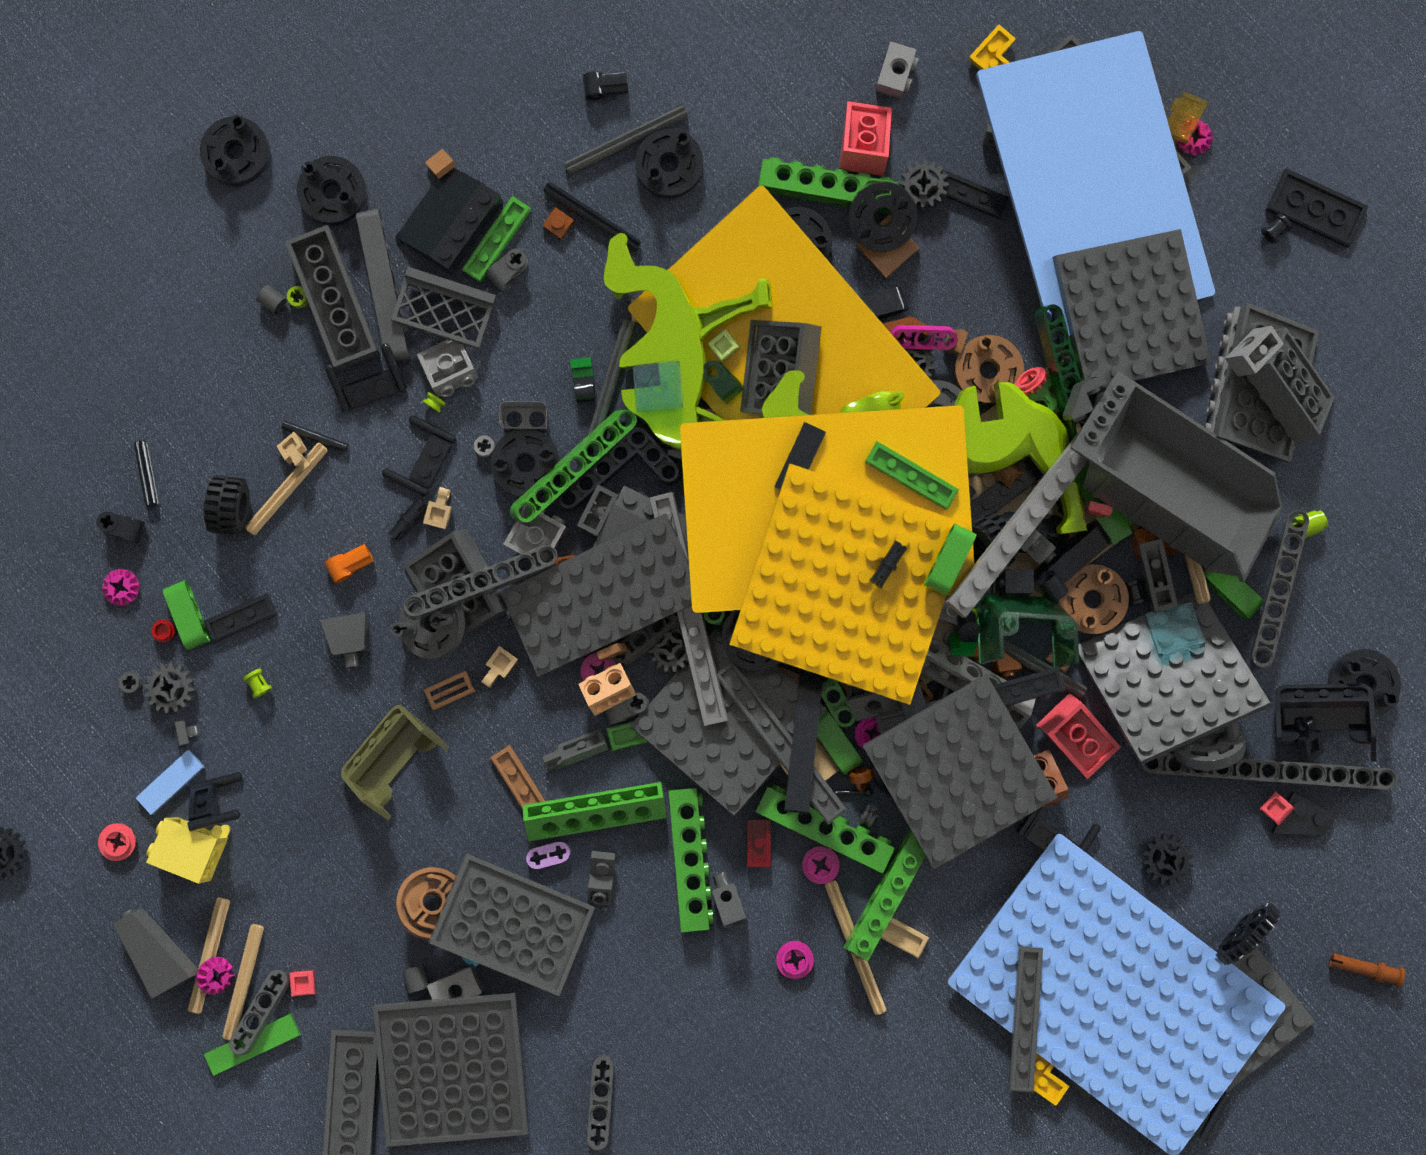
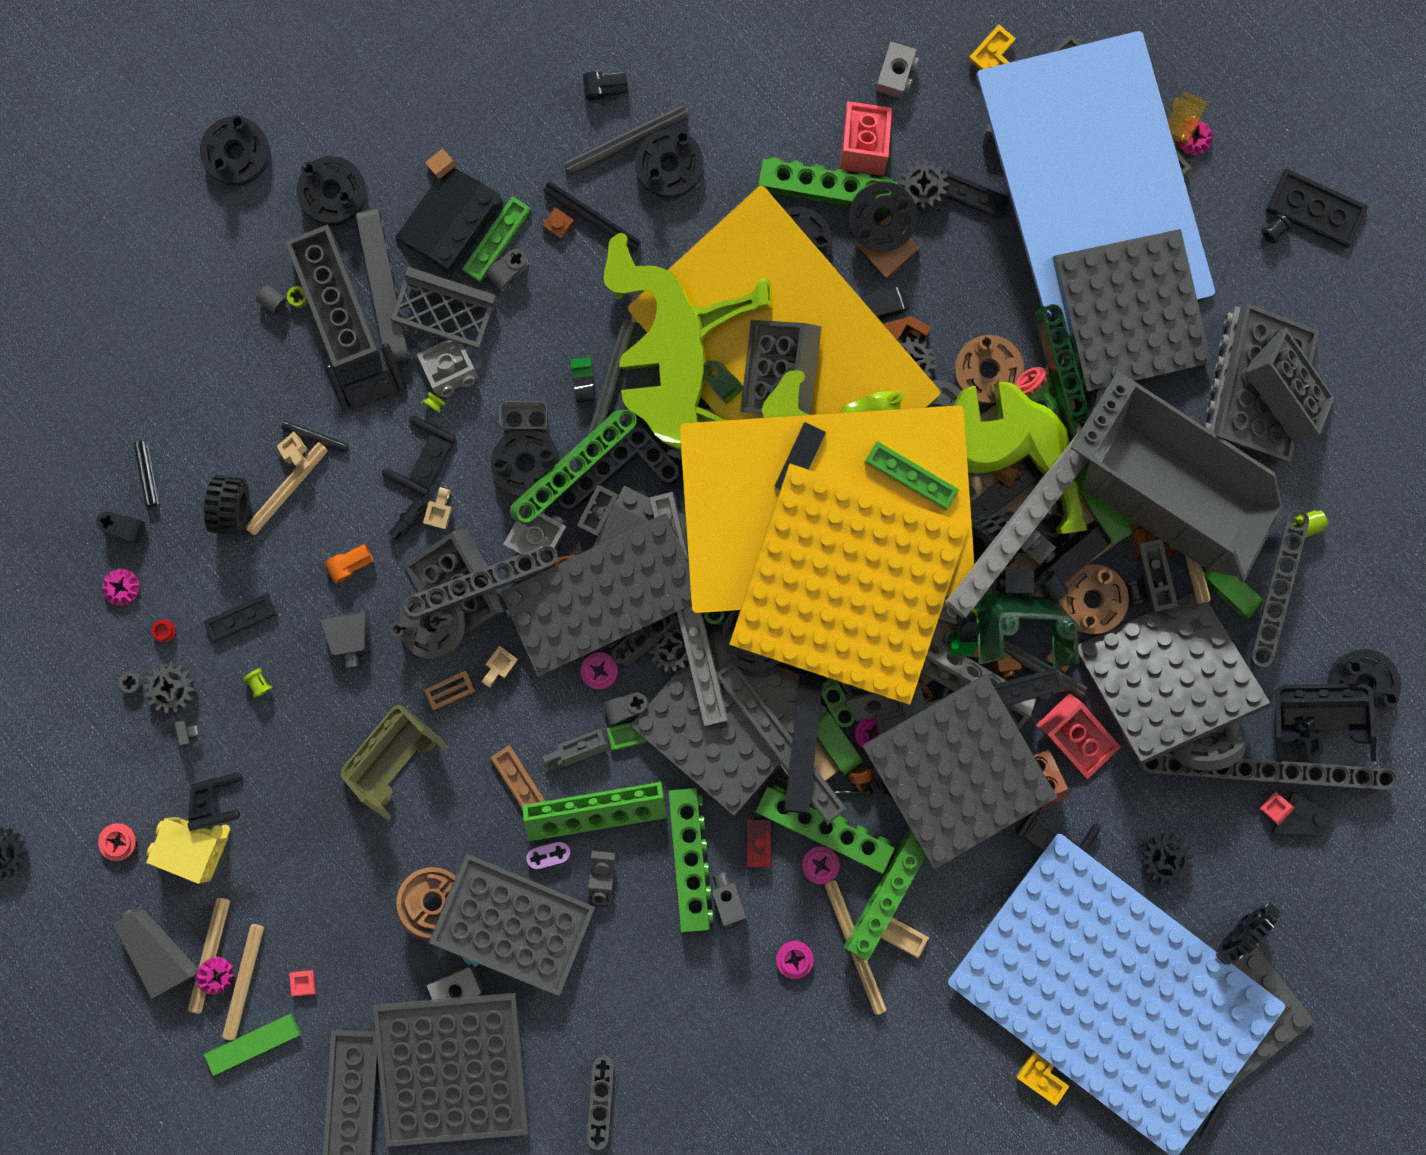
light blue tile [136,750,205,815] -> none
bright green beam [163,580,210,650] -> none
dark grey beam [229,970,290,1055] -> none
dark grey beam [402,964,428,993] -> none
light grey bush [474,436,495,457] -> none
light nougat brick [579,663,636,716] -> none
medium nougat tile [597,643,628,660] -> none
clear light blue plate [633,361,683,412] -> none
yellowish green tile [708,329,740,362] -> none
dark grey bush [859,805,878,829] -> none
black pin [869,540,908,589] -> none
dark pink beam [890,325,958,350] -> none
bright green beam [924,523,976,596] -> none
medium nougat tile [943,329,968,354] -> none
dark grey tile [1008,946,1043,1093] -> none
dark grey slope [1063,375,1107,422] -> none
coral tile [1084,501,1113,518] -> none
clear light blue plate [1146,602,1205,658] -> none
light grey brick [1225,326,1284,376] -> none
dark orange pin [1329,952,1405,989] -> none

